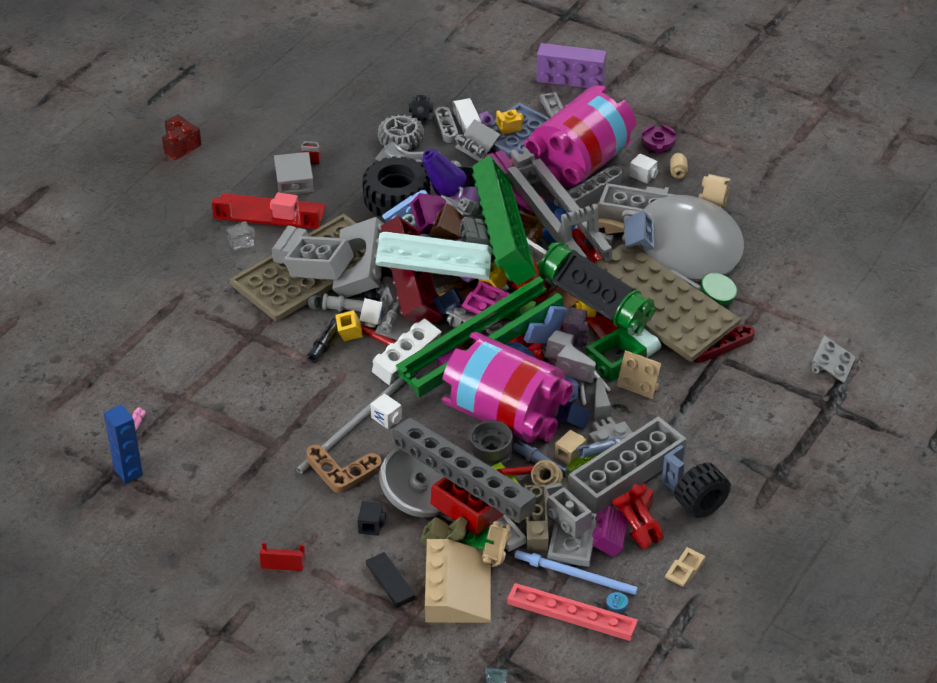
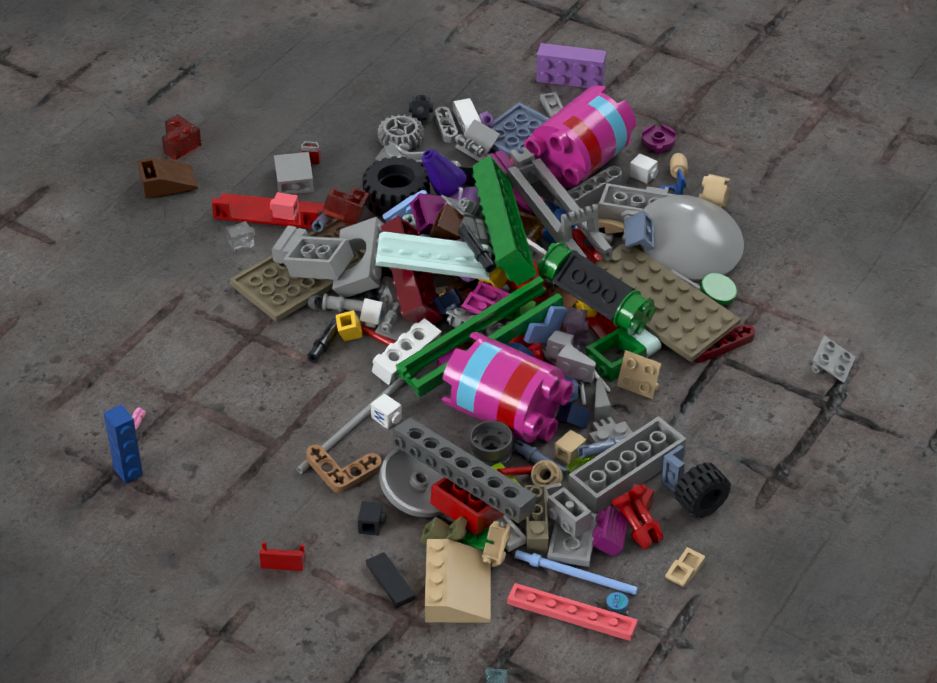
yellow brick [496,109,524,135] -> none
none -> reddish brown slope [137,157,198,198]
none -> sand blue pin [312,206,336,232]
none -> clear red brick [322,187,369,225]
none -> black pin [458,225,496,273]
none -> blue bracket [660,169,686,195]

